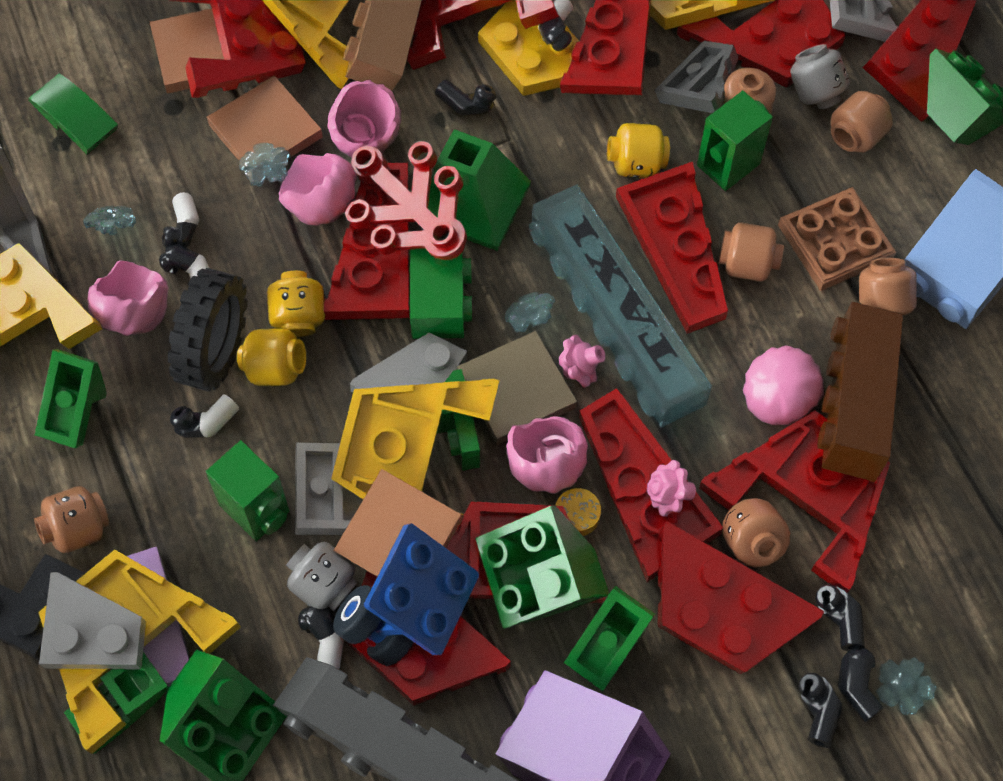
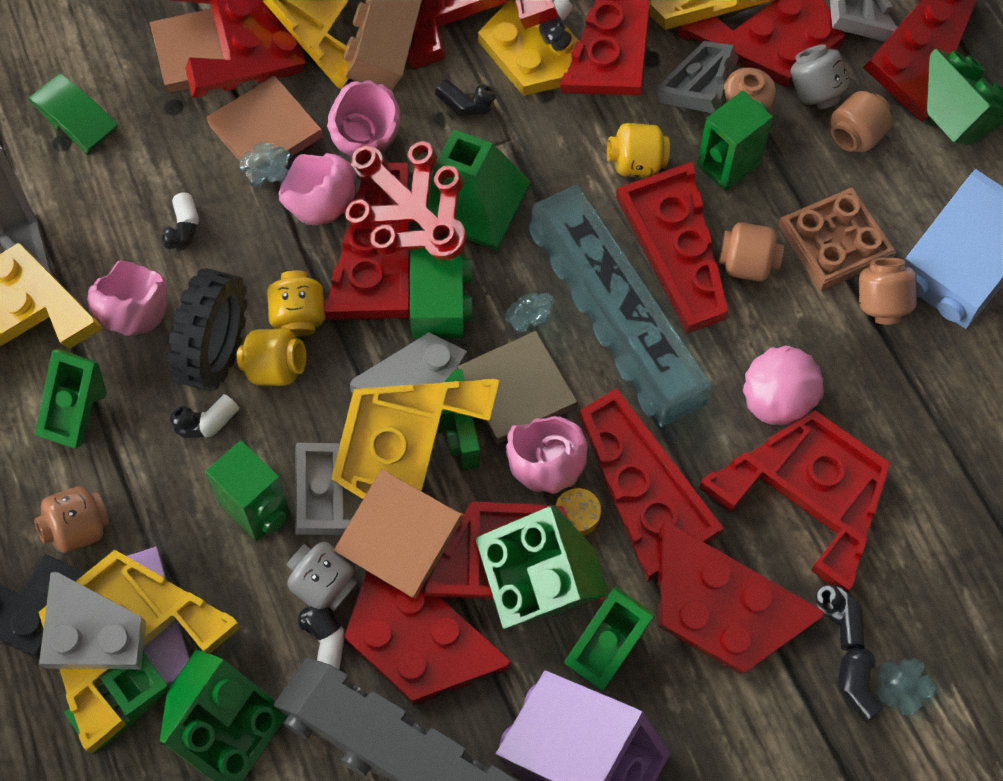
clear light blue plant [83,206,137,235] -> none
black arm [159,244,209,278] -> none
blue plate [333,523,479,666] -> none
bright pink plant [559,334,606,388] -> none
bright pink plant [647,460,696,516] -> none
nougat head [722,498,790,568] -> none
black arm [798,673,842,748] -> none
reddish brown brick [817,301,903,482] -> none

